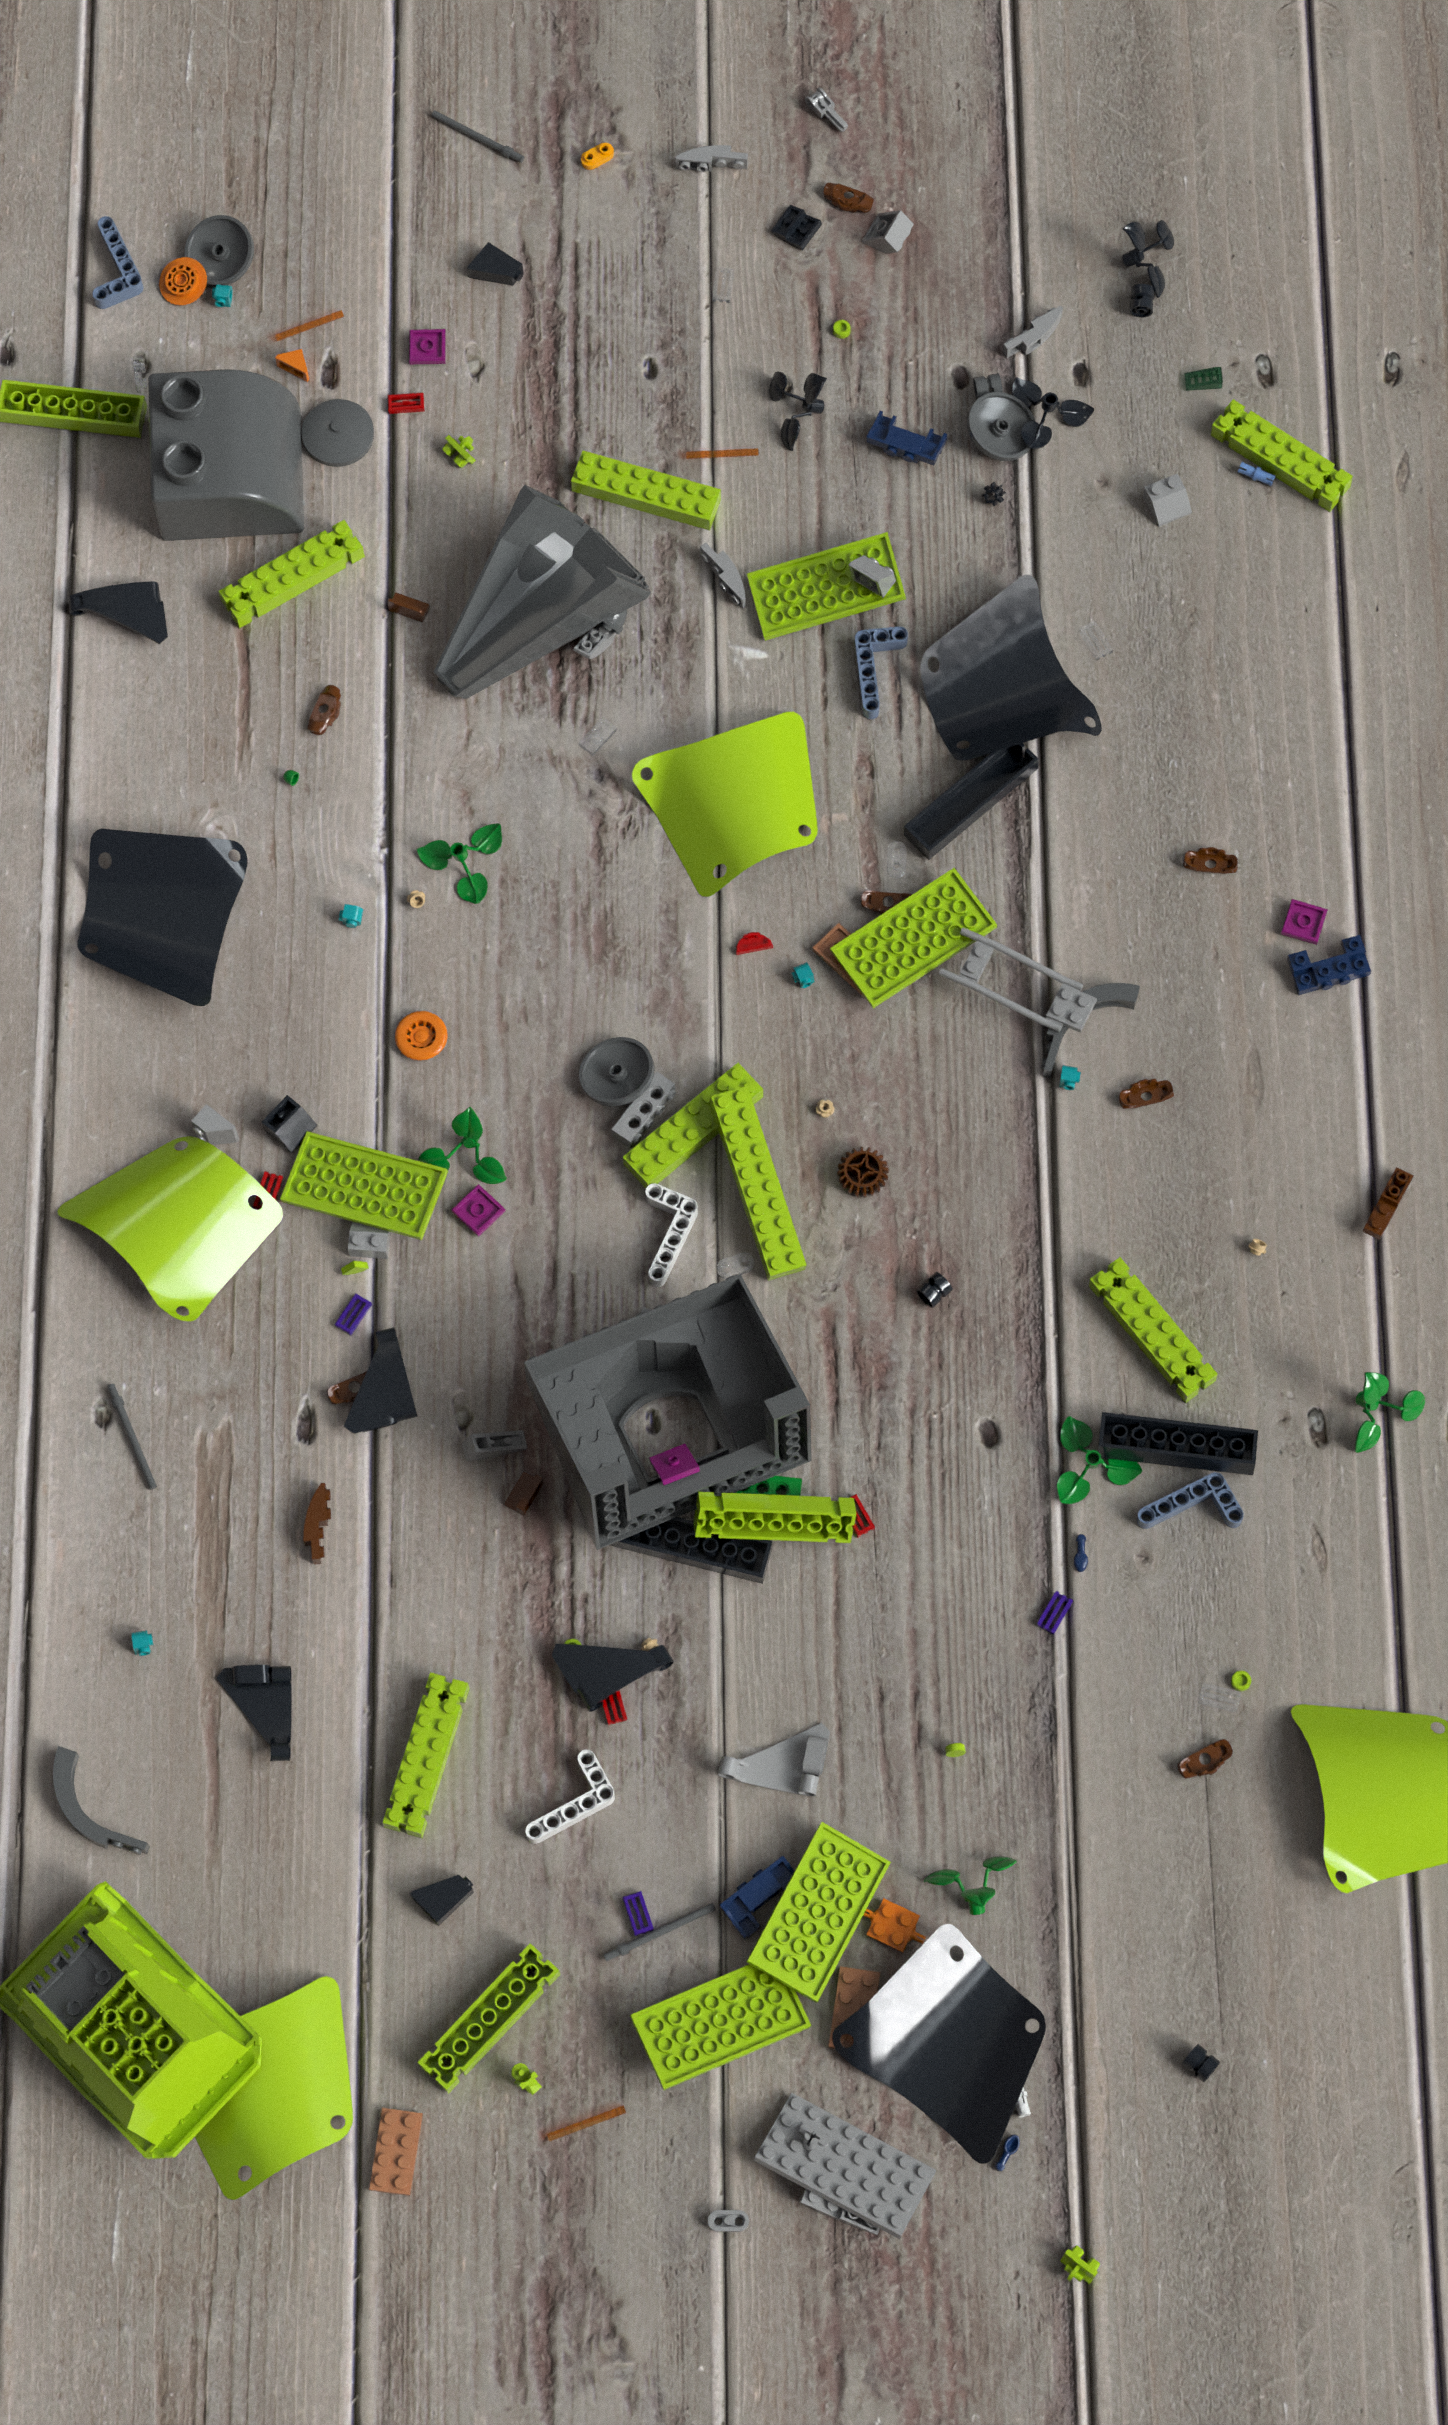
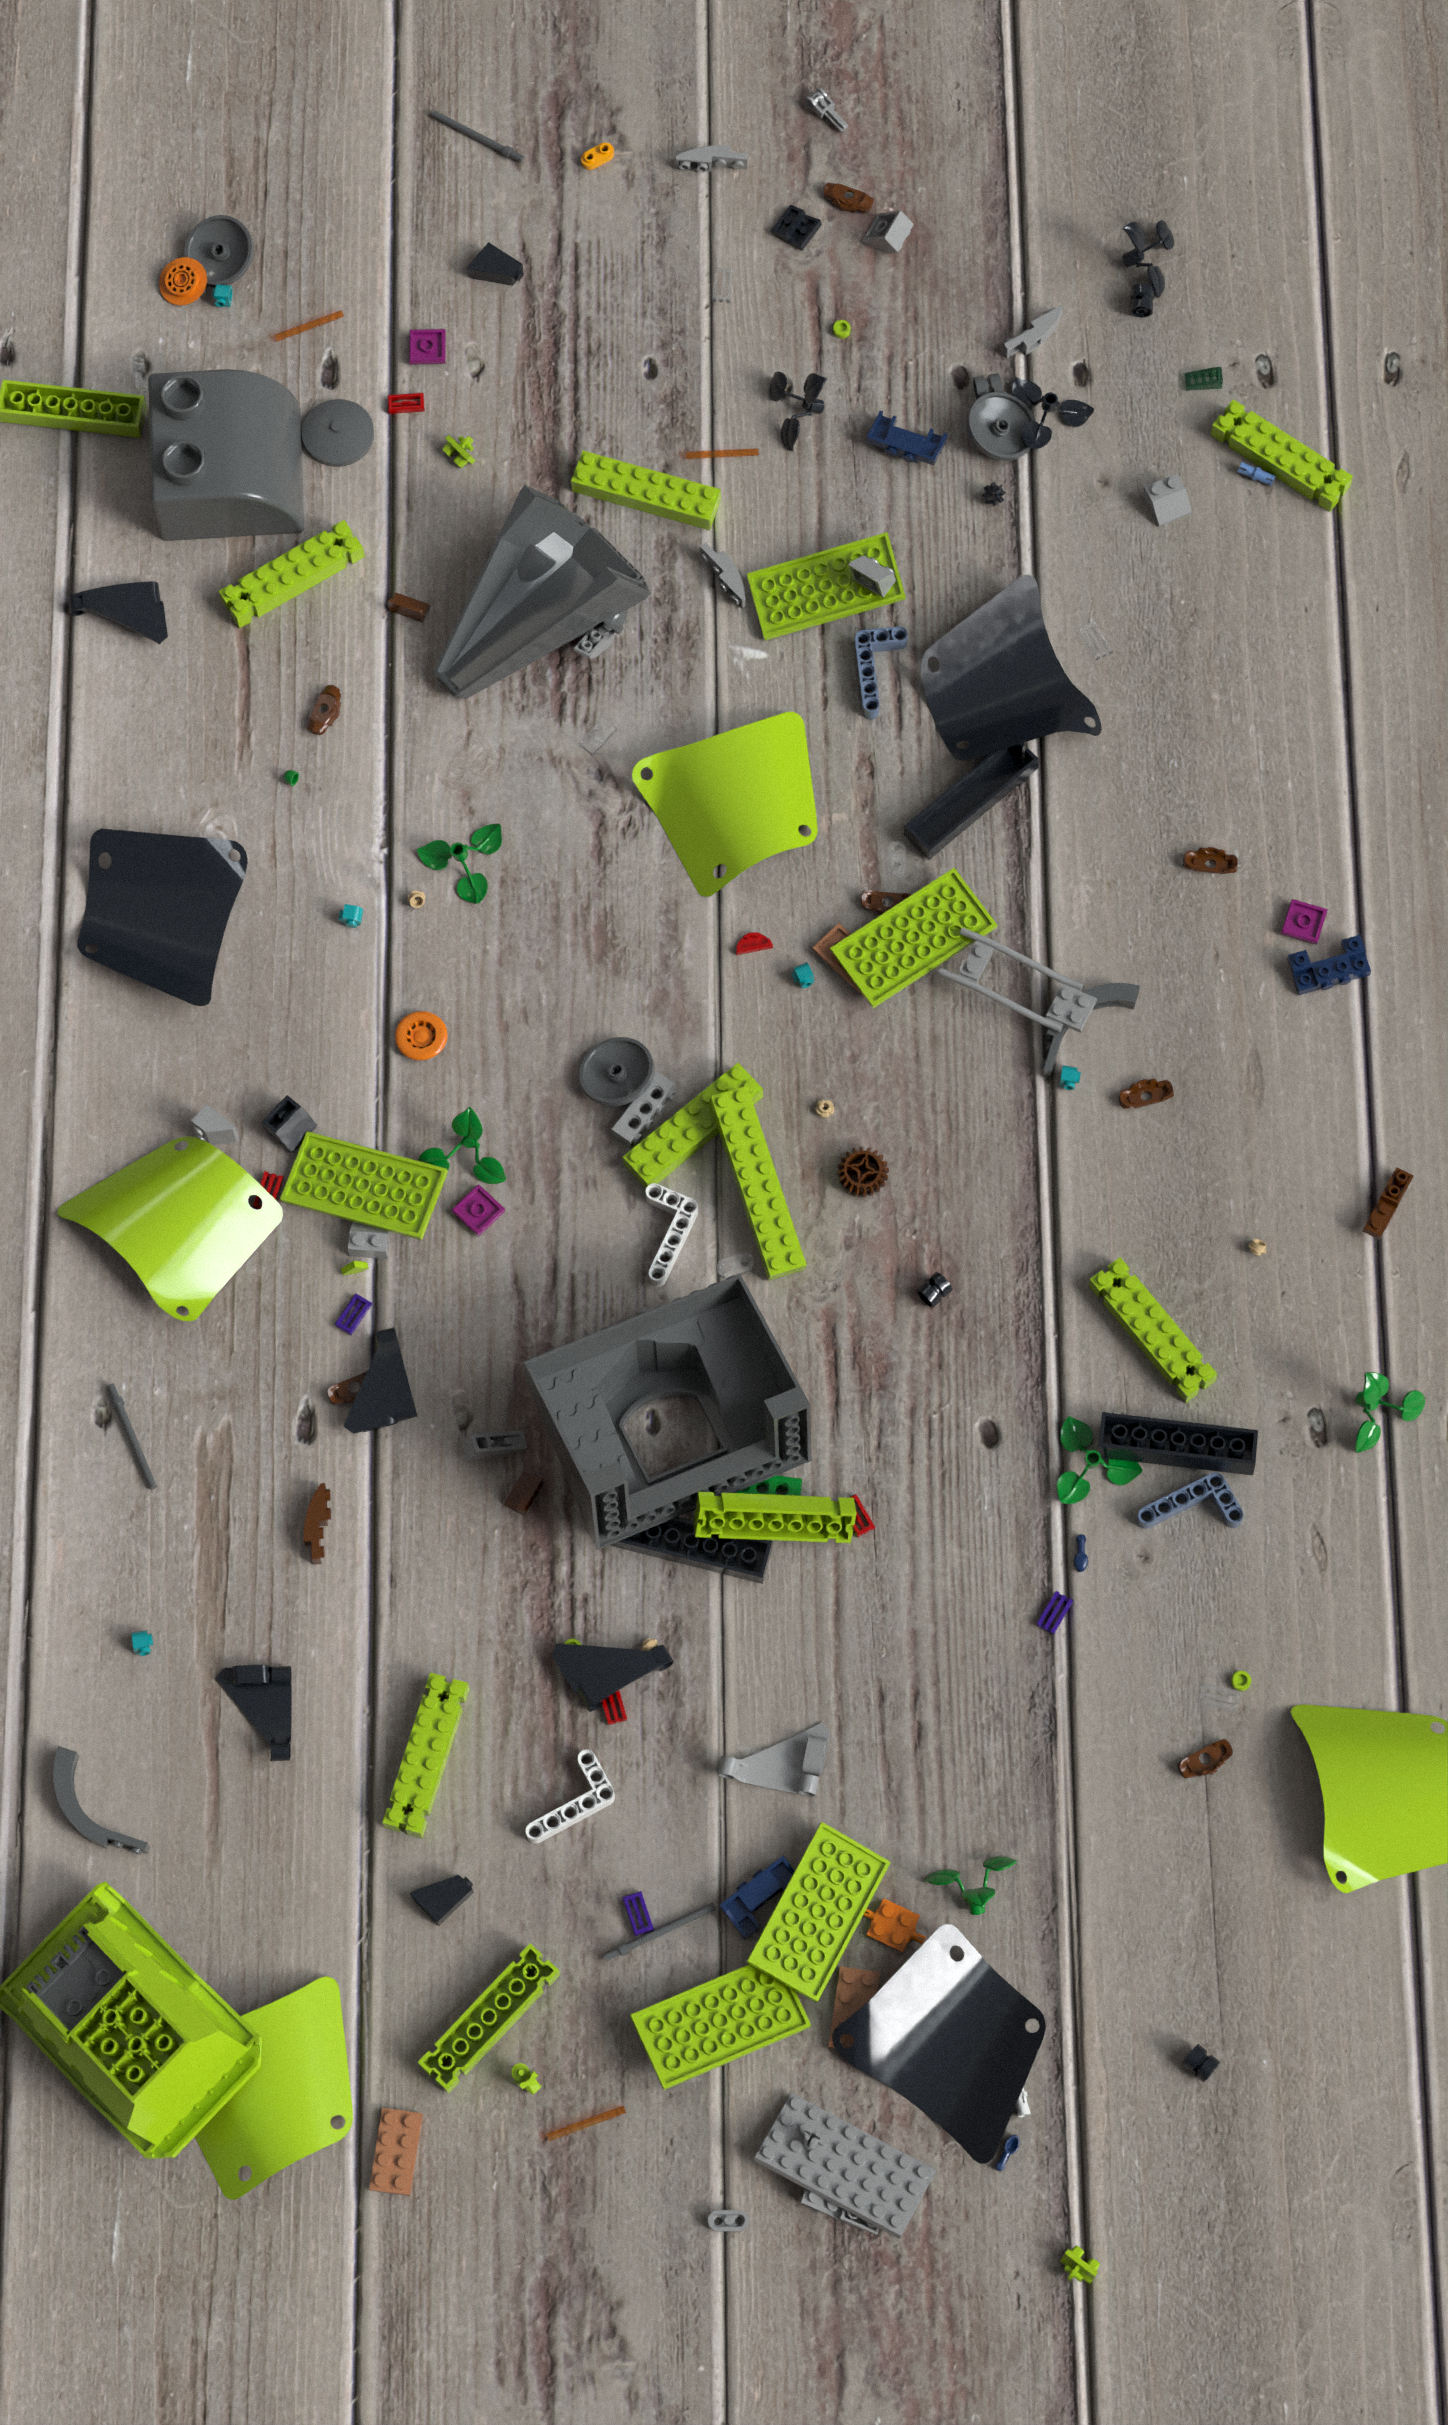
sand blue beam [92,216,144,309] -> none
orange slope [275,349,309,382] -> none
magenta plate [649,1444,700,1485] -> none
lime tile [945,1743,966,1757] -> none

